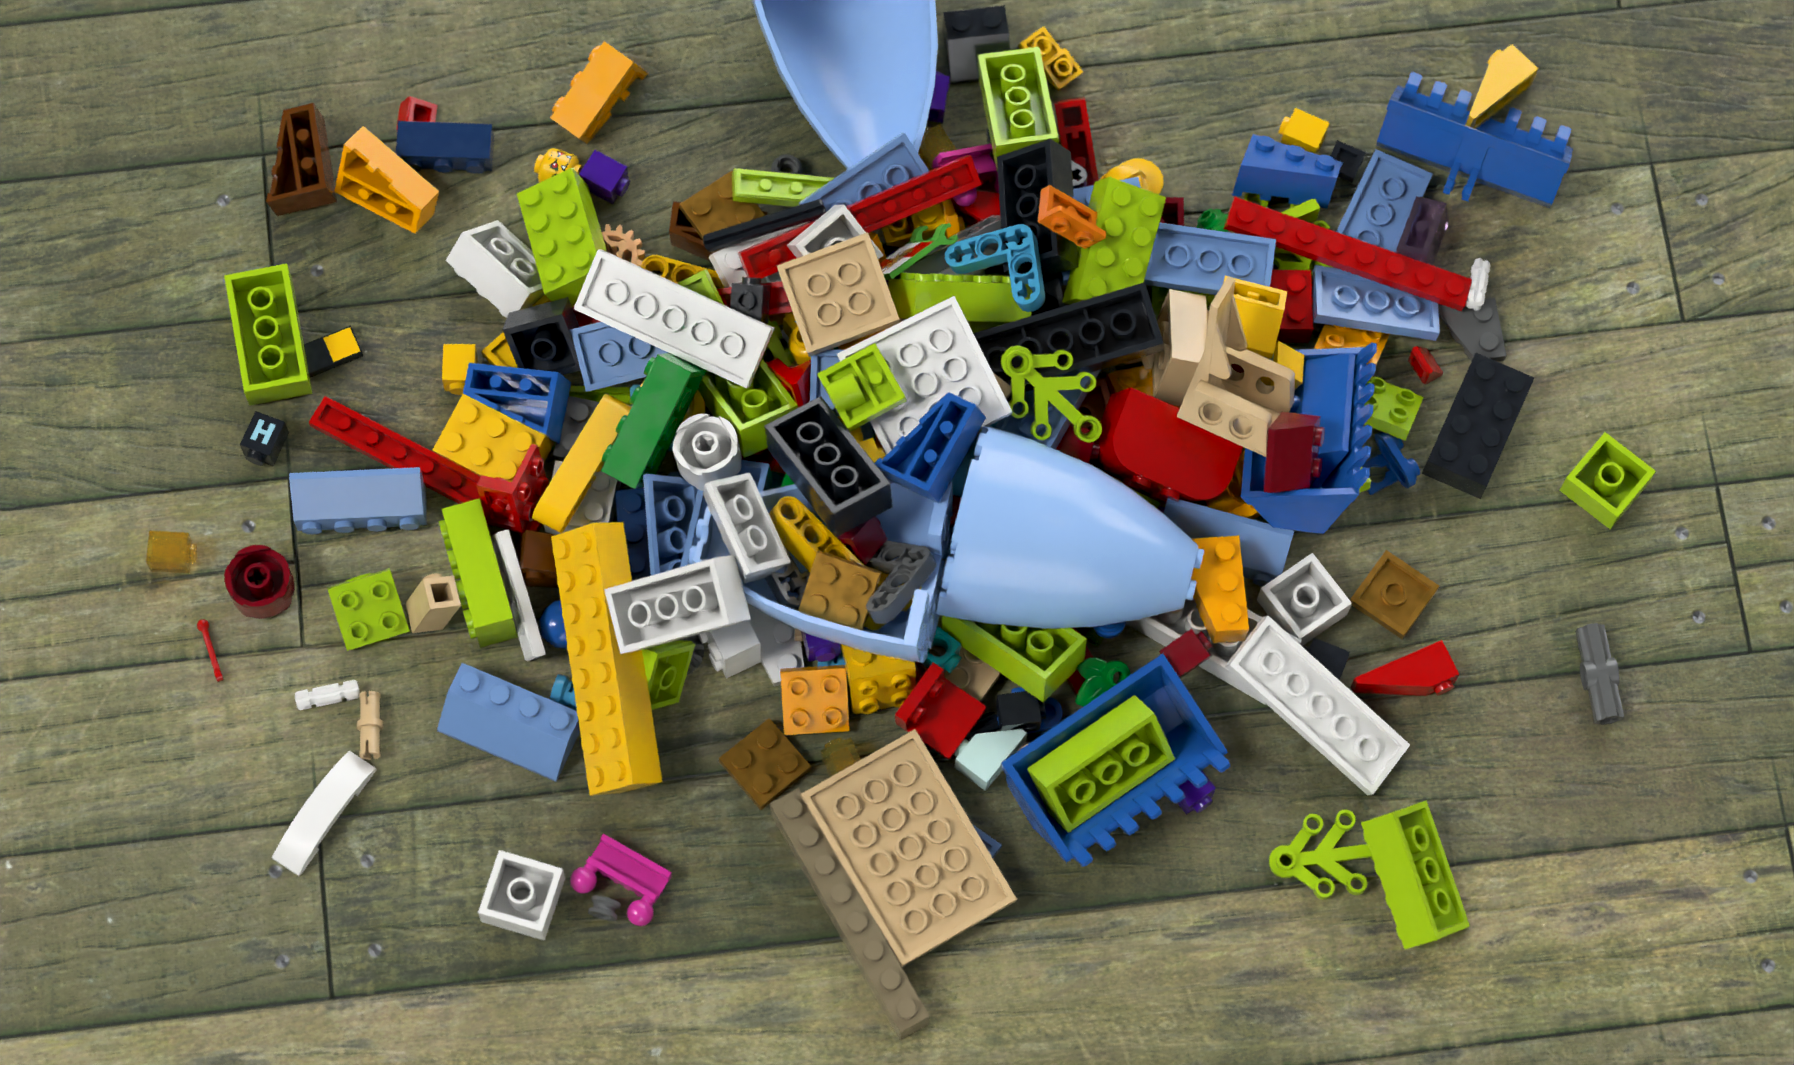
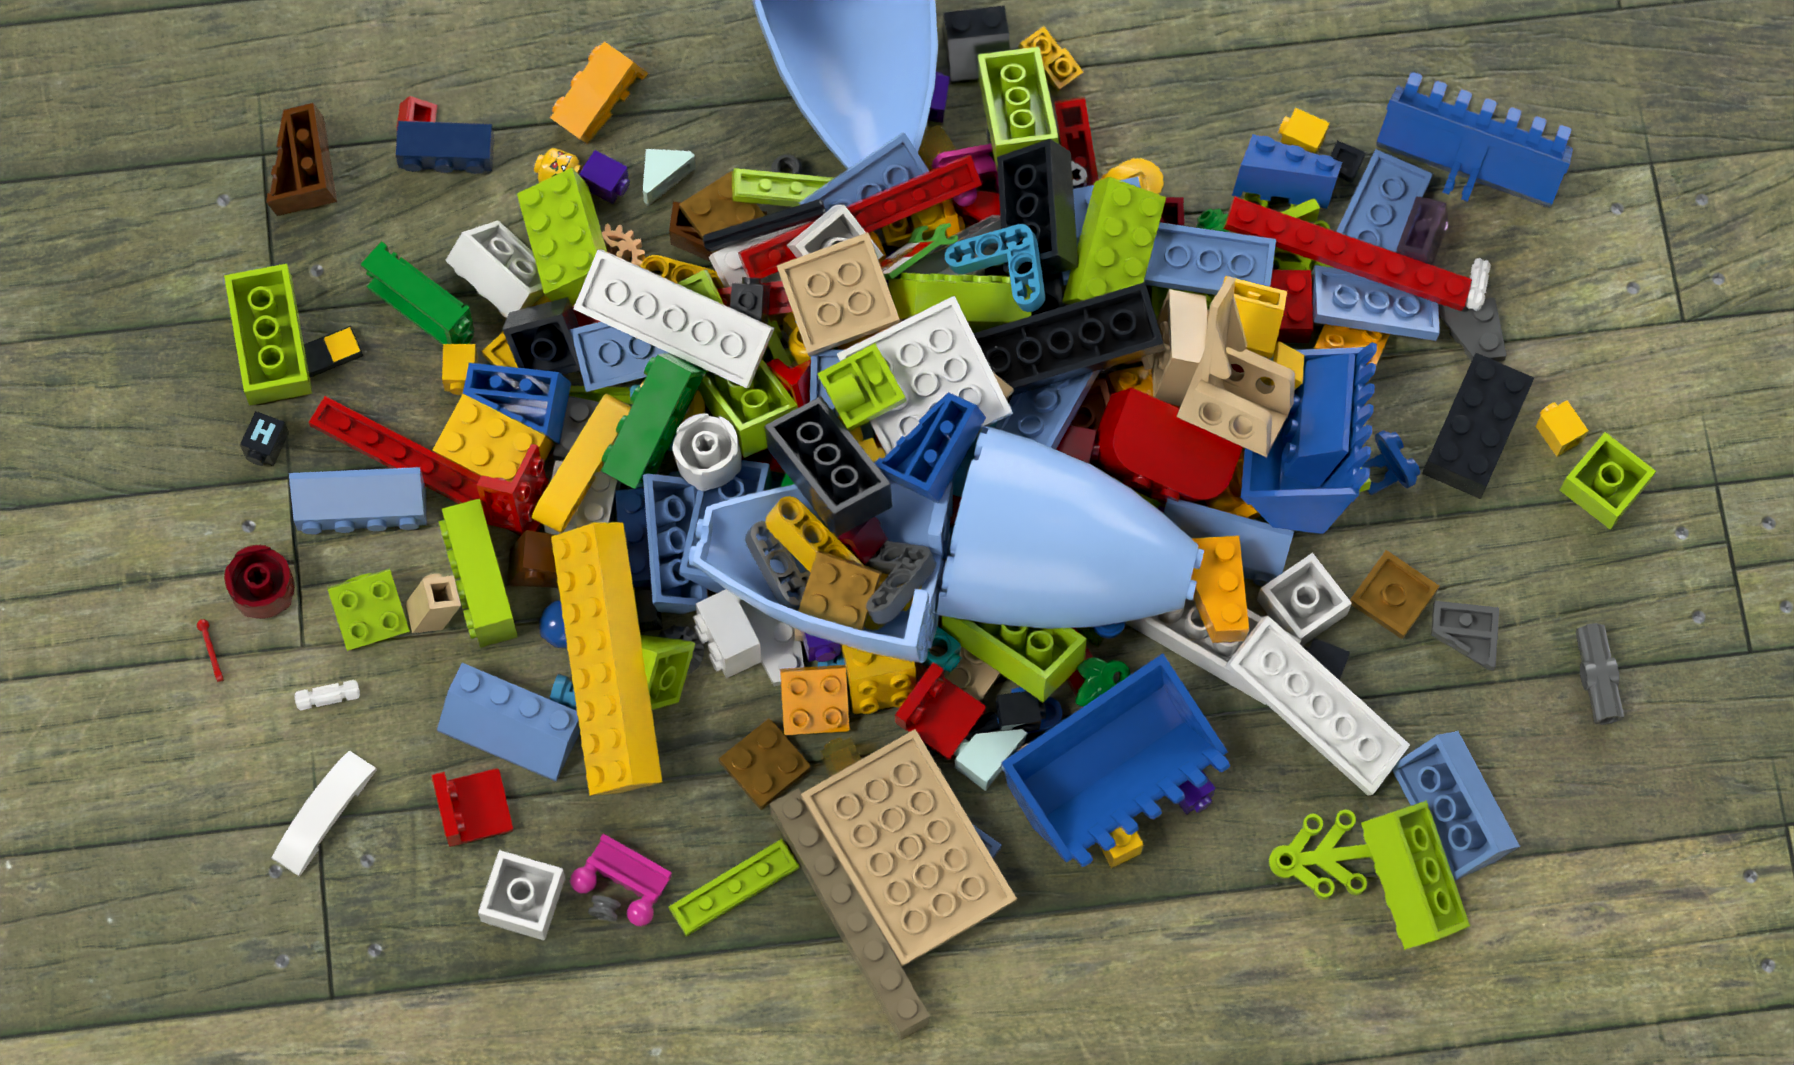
clear yellow brick [146,531,197,573] -> none
light orange wedge [334,126,439,234] -> none
tan pin [357,691,383,760] -> none
white tile [490,529,546,661] -> none
white brick [604,555,751,654] -> none
white slope [703,473,791,584] -> none
lime plant [1001,346,1102,442] -> none
lime brick [1027,695,1175,833] -> none
orange bracket [1038,185,1106,249] -> none
dark red brick [1159,629,1213,679] -> none
dark red slope [1264,412,1325,493] -> none
red slope [1351,640,1459,696] -> none
lime plate [1364,376,1424,441] -> none
red slope [1408,346,1443,385] -> none
yellow slope [1466,44,1538,129] -> none
none -> green door [361,241,475,345]
none -> red bracket [431,768,513,847]
none -> light aqua slope [643,149,695,206]
none -> lime tile [669,839,799,937]
none -> yellow brick [1099,827,1143,868]
none -> medium blue slope [1392,731,1520,881]
none -> dark grey wing [1431,601,1499,671]
none -> yellow brick [1535,400,1589,457]

